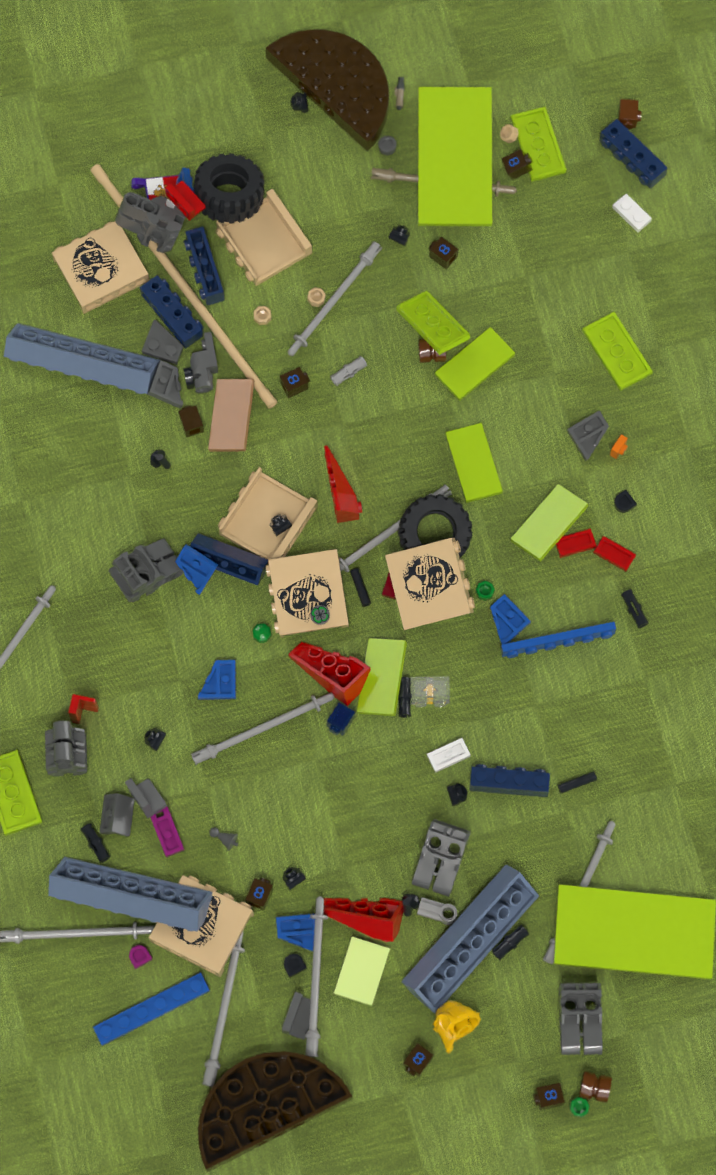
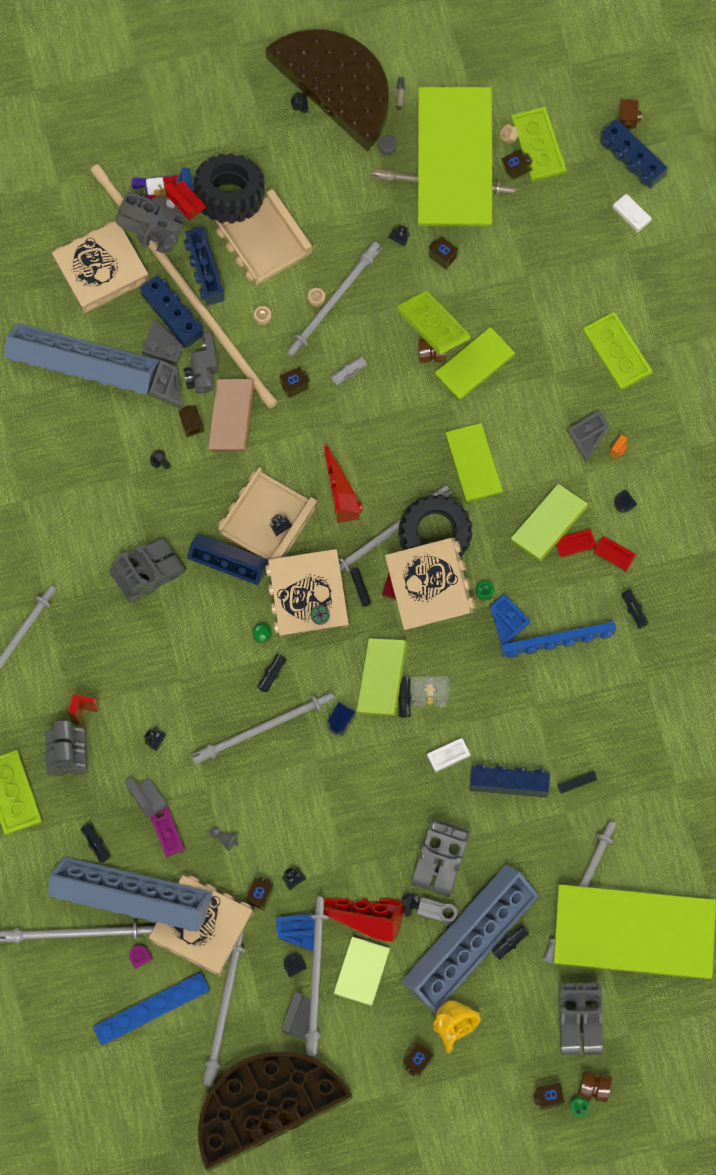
dark grey panel [99,793,134,837] -> none
blue wing [175,544,218,595] -> none
blue wing [198,660,236,700] -> none
red wedge [288,642,371,706] -> none
black plate [447,783,468,806] -> none
none -> black pin [257,654,287,693]

